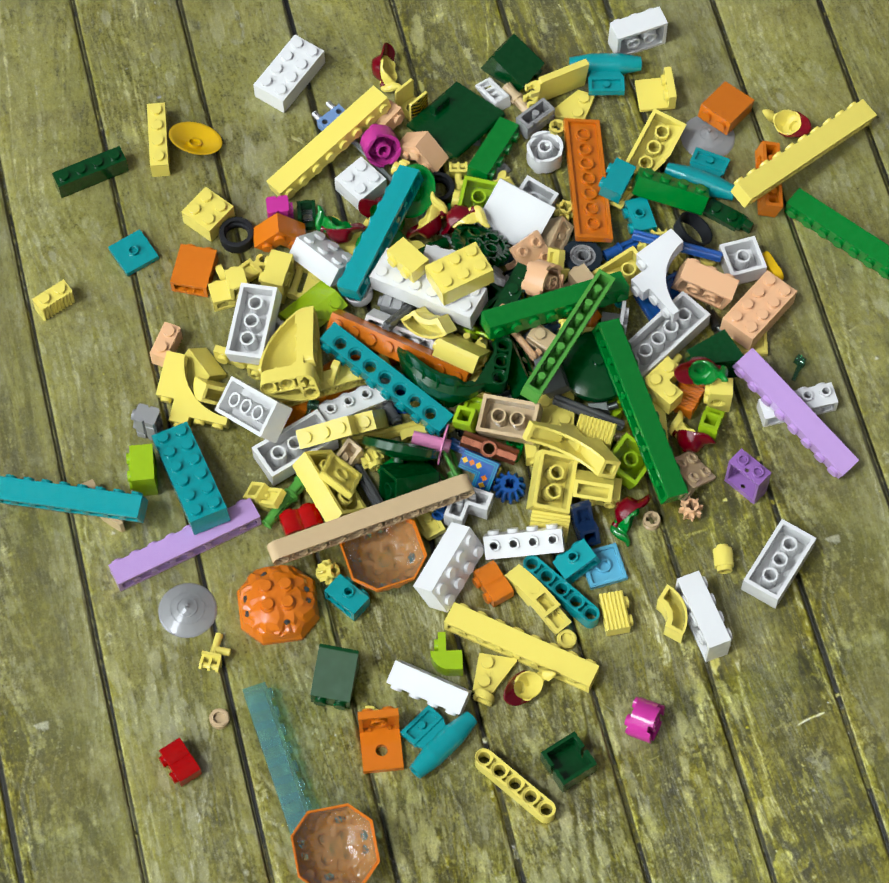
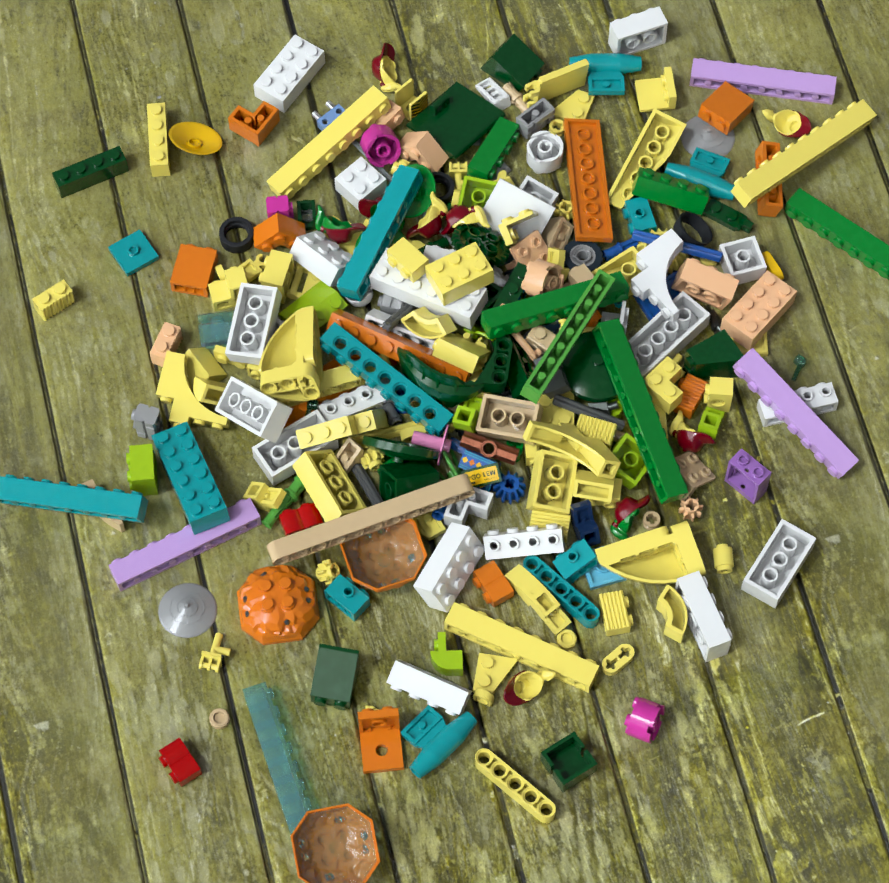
light yellow brick [181,187,235,242] -> none
light yellow tile [318,452,362,500] -> none
light yellow tile [327,359,341,386] -> none
teal brick [598,157,636,204] -> none
green hair [674,356,728,385] -> none
none -> clear light blue slope [198,310,235,349]
none -> orange brick [228,101,280,146]
none -> tile [461,462,504,488]
none -> light yellow bracket [498,209,538,247]
none -> light yellow panel [594,521,706,584]
none -> light yellow beam [601,644,635,676]
none -> lavender brick [689,58,837,105]

